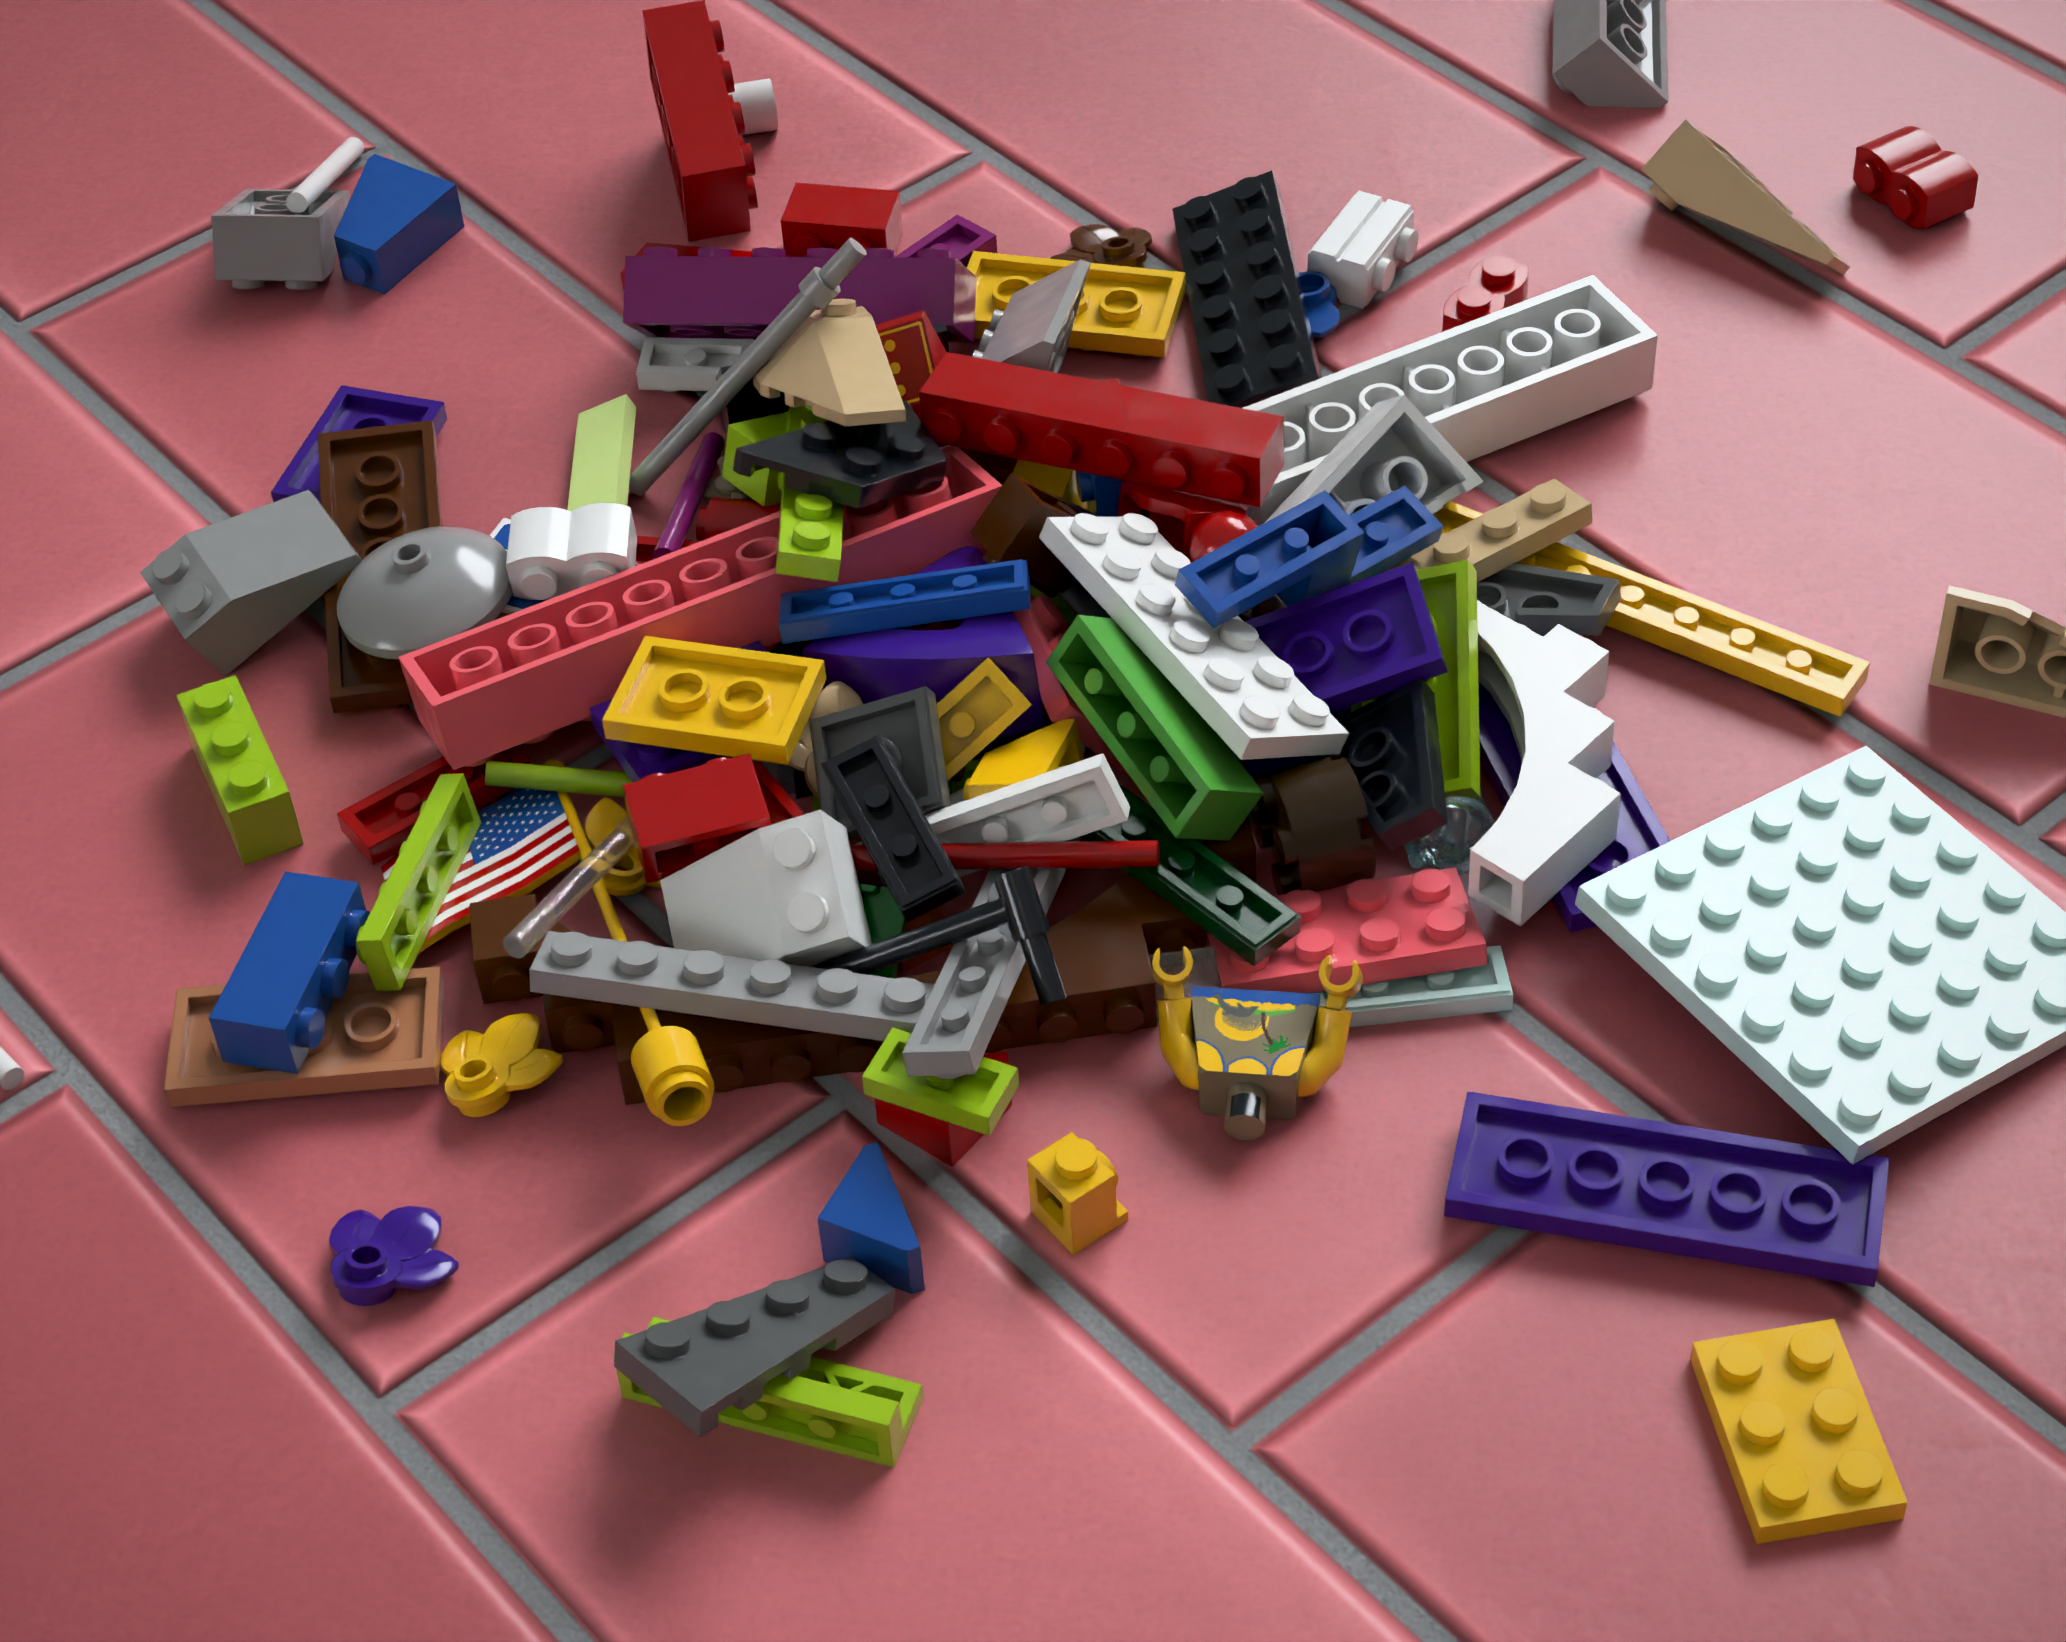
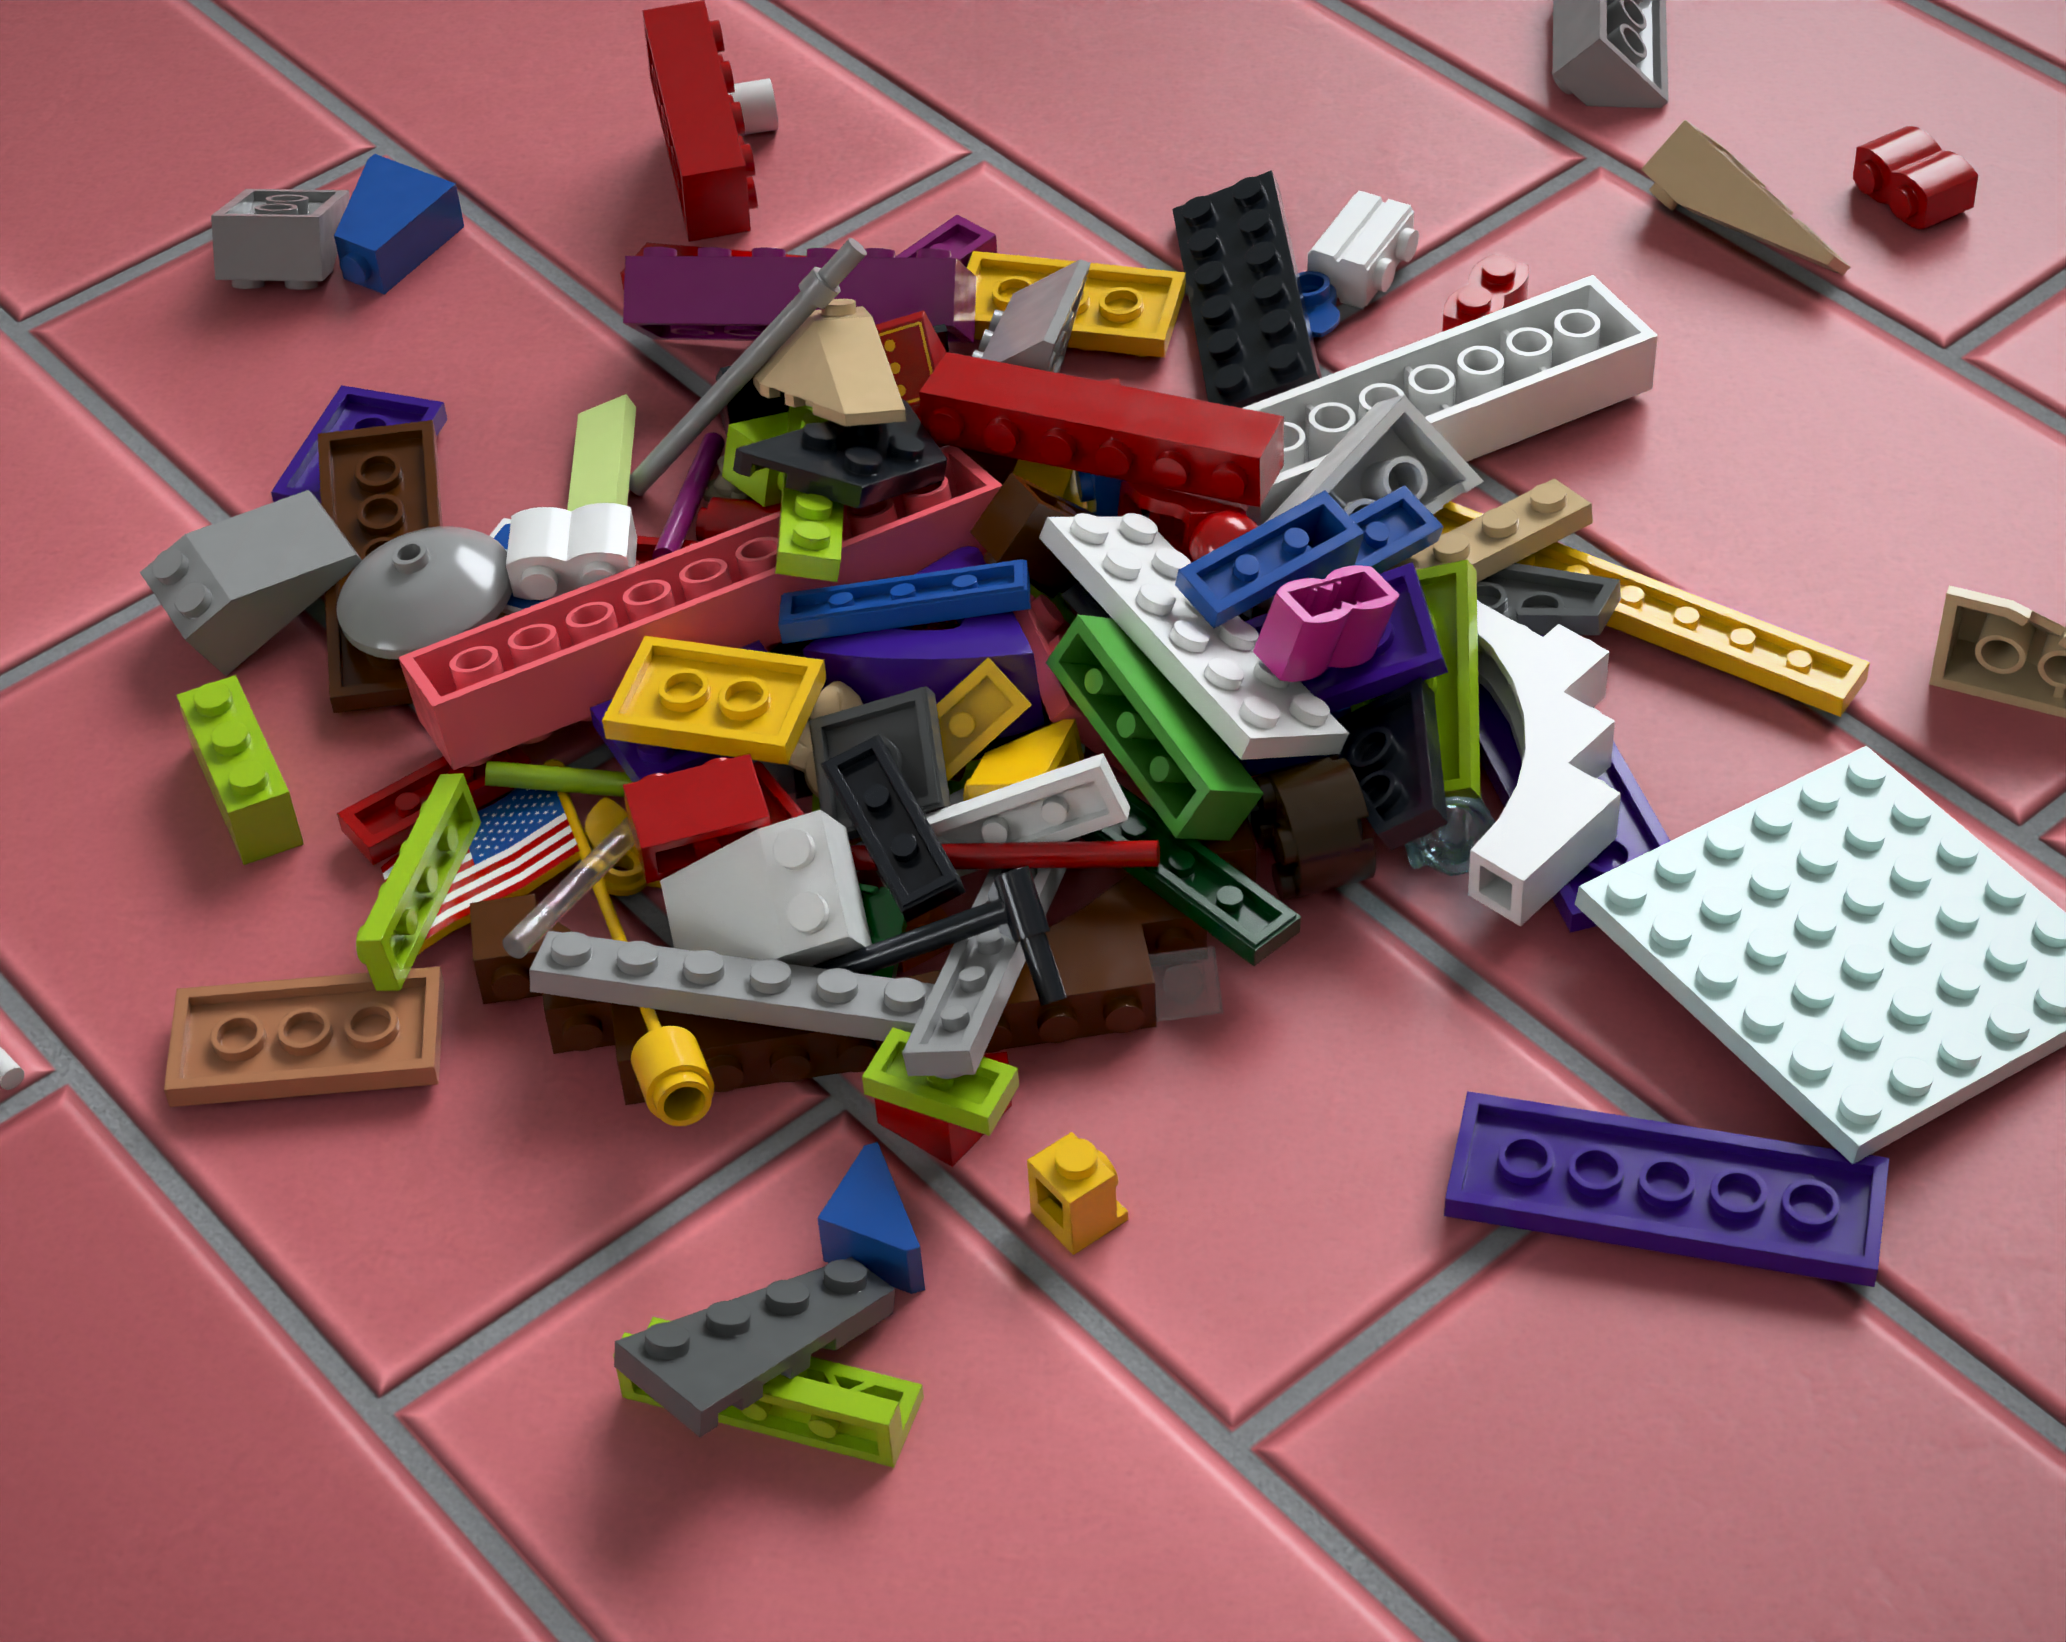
blue brick [209,871,370,1074] -> none
white bar [286,137,364,214] -> none
dark purple plate [329,1206,459,1306] -> none
yellow plate [440,1013,563,1117] -> none
white plate [636,337,754,392] -> none
red brick [781,182,903,256] -> none
reddish brown plate [1050,224,1152,268] -> none
torso [1152,946,1363,1141] -> none
coral plate [1207,867,1487,993] -> none
light aqua tile [1311,945,1513,1027] -> none
yellow plate [1690,1319,1908,1544] -> none
none -> dark pink brick [1253,565,1400,682]

